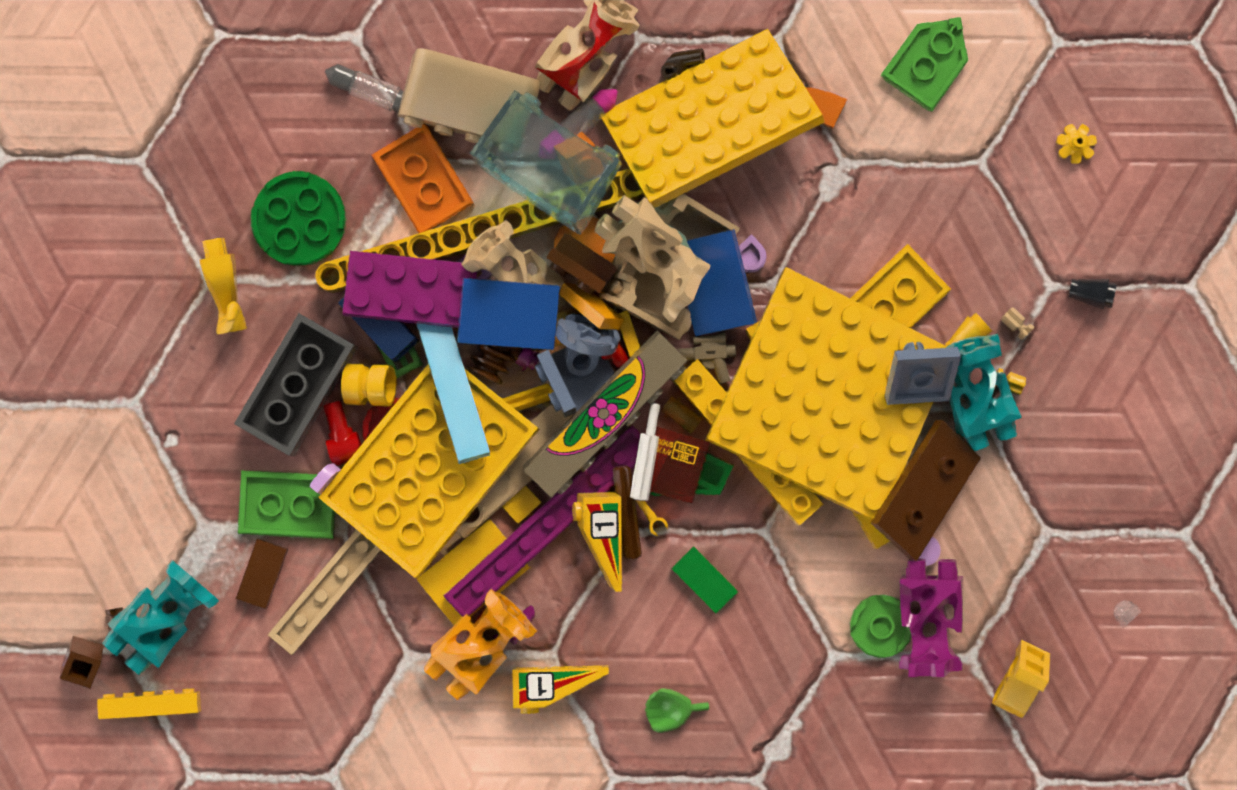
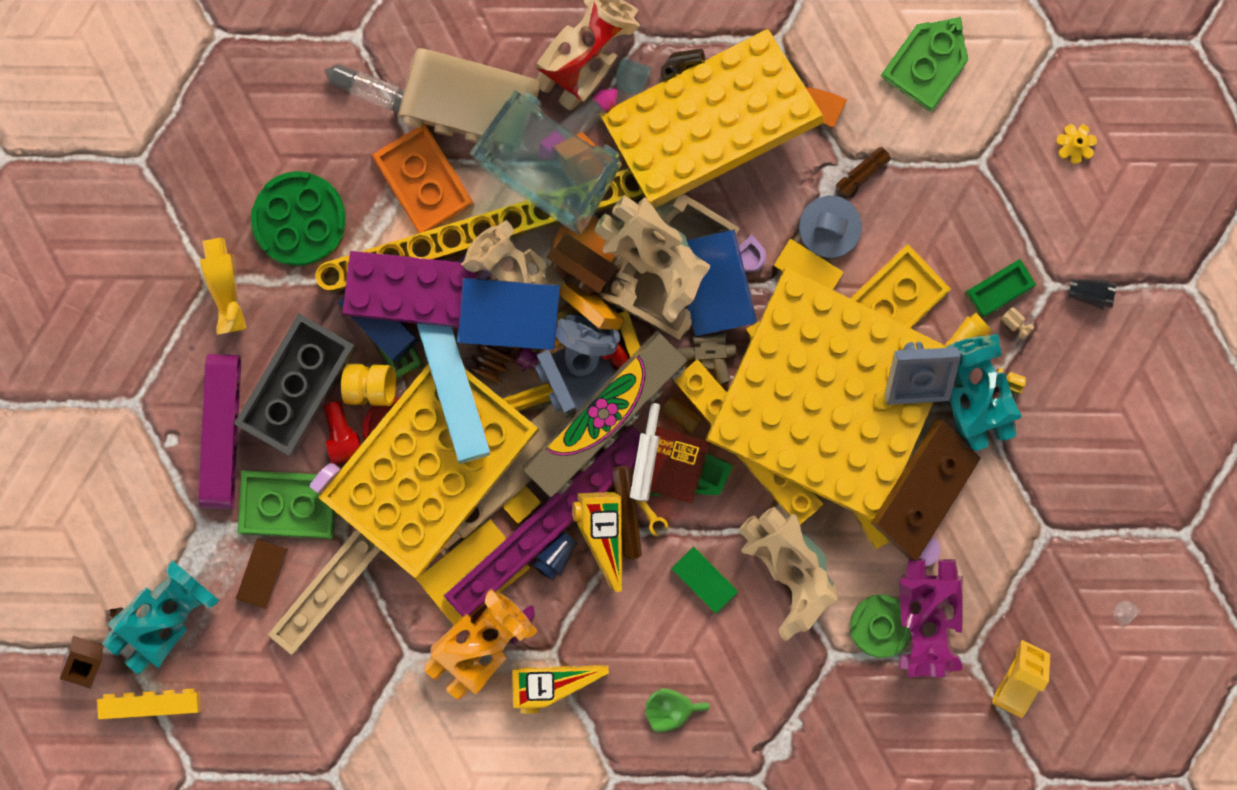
none -> magenta beam [198,354,241,510]
none -> dark blue cone [533,532,578,581]
none -> clear light blue tile [616,57,652,94]
none -> tan hips [739,507,838,641]
none -> yellow tile [773,239,844,290]
none -> sand blue tile [798,195,862,259]
none -> reddish brown axle [836,147,891,197]
none -> green tile [965,259,1036,318]

